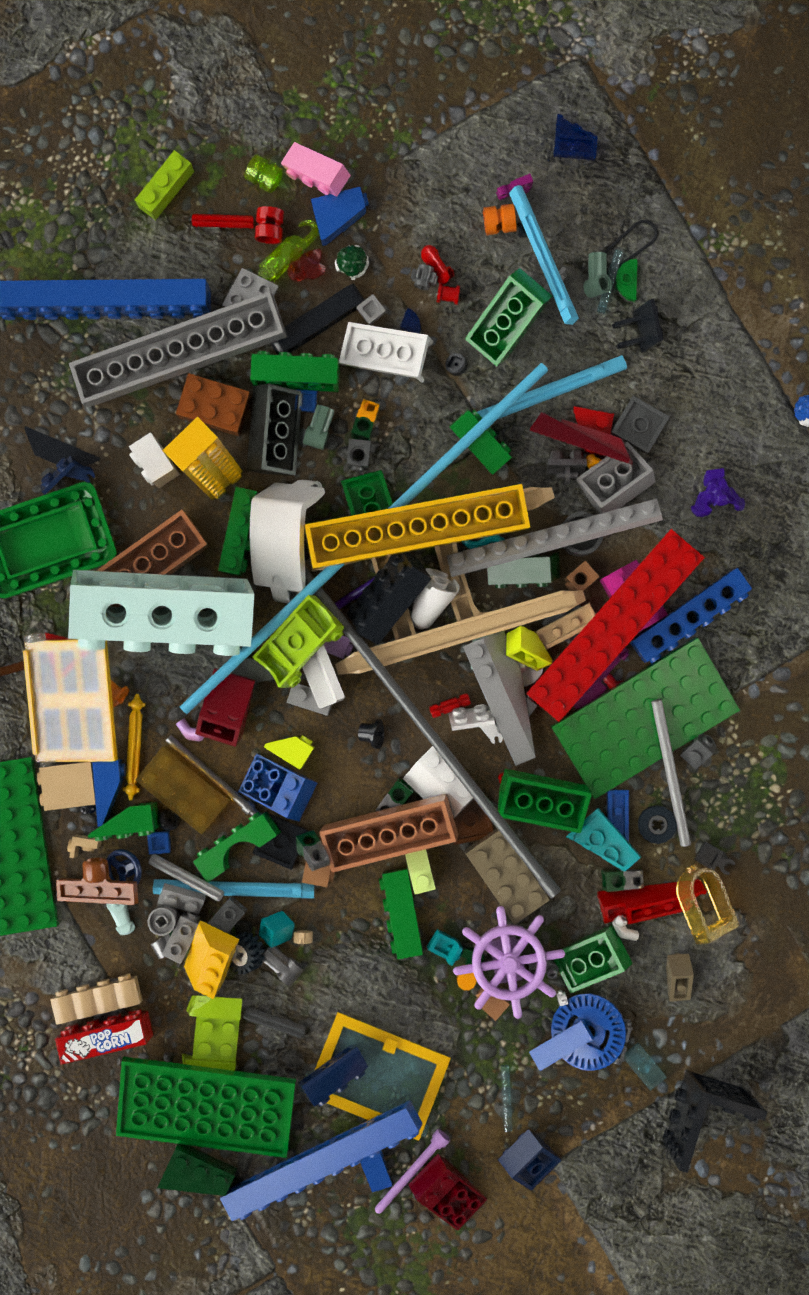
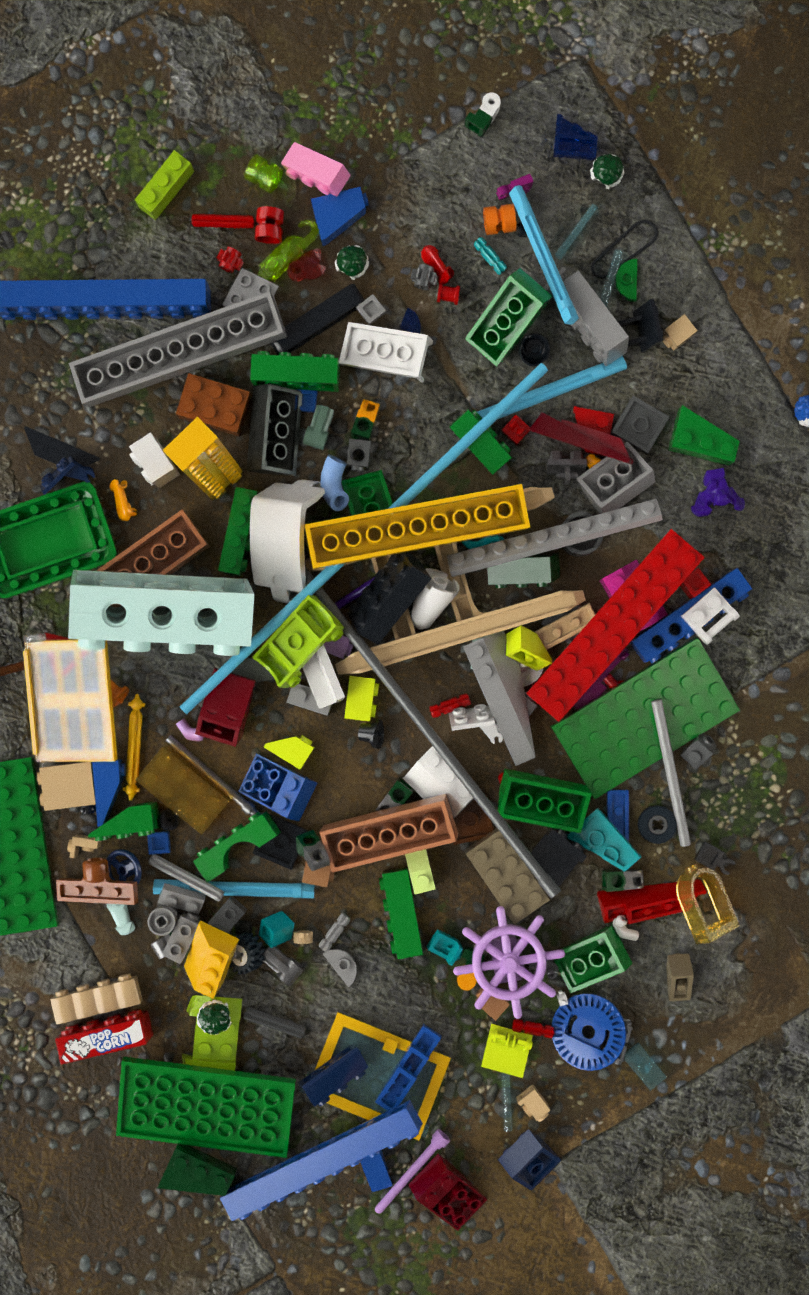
black tile [445,353,468,376] -> none
tile [529,1020,595,1071] -> none
medium nougat brick [564,561,600,591] -> none
sand green piece [583,252,612,298] -> none
black bracket [662,1070,767,1173] -> none
none -> light orange piece [109,479,137,521]
none -> dark green piece [197,1000,232,1035]
none -> red gear [216,247,244,274]
none -> light grey axle [319,913,351,952]
none -> light blue cylinder [320,455,349,511]
none -> light grey plate [322,949,357,988]
none -> neon yellow brick [344,676,379,721]
none -> blue slope [375,1024,442,1111]
none -> leg [464,92,501,137]
none -> teal axle [474,237,507,275]
none -> neon yellow hinge [481,1024,533,1078]
none -> red tile [501,415,530,446]
none -> red axle [512,1019,554,1038]
none -> tan brick [516,1084,550,1122]
none -> black hair [518,333,550,366]
none -> black bracket [531,827,587,886]
none -> clear light blue piece [554,204,598,260]
none -> light grey brick [556,270,629,366]
none -> dark green piece [590,154,624,189]
none -> tan brick [663,314,698,351]
none -> green wedge [668,405,740,466]
none -> red brick [680,568,711,599]
none -> white plate [681,588,740,645]

